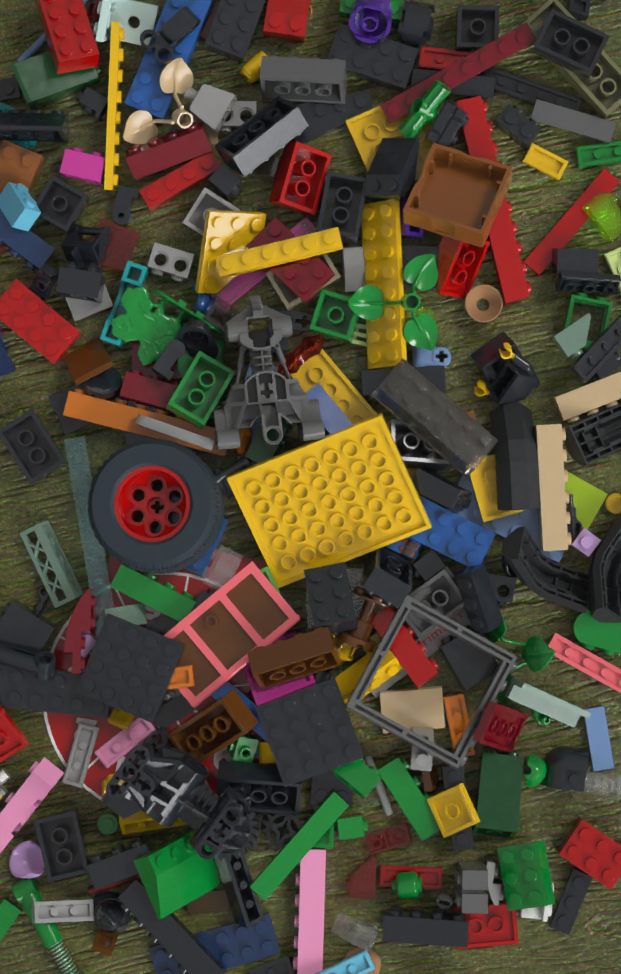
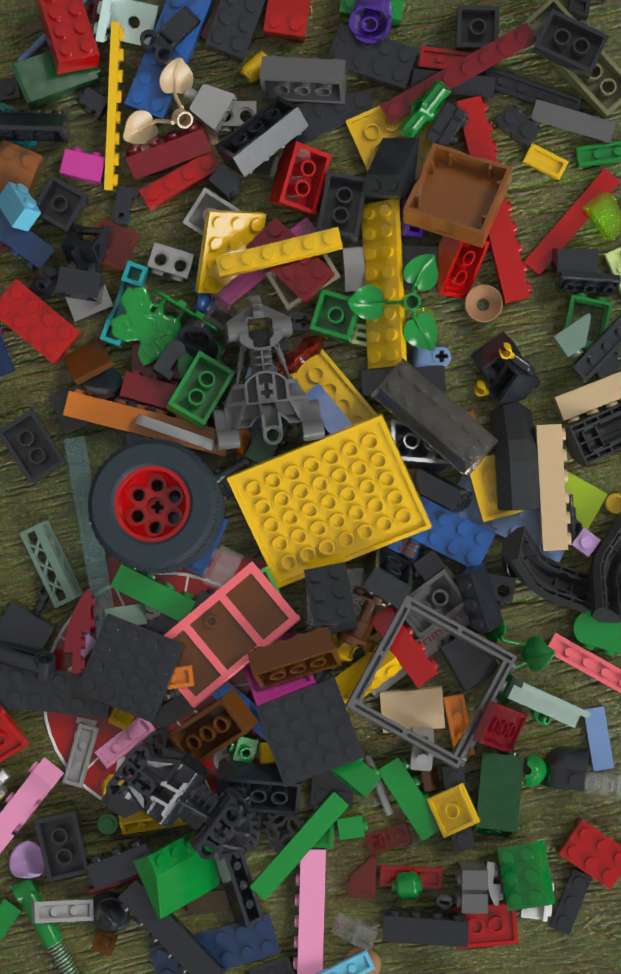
black brick [398,0,435,46] -> none

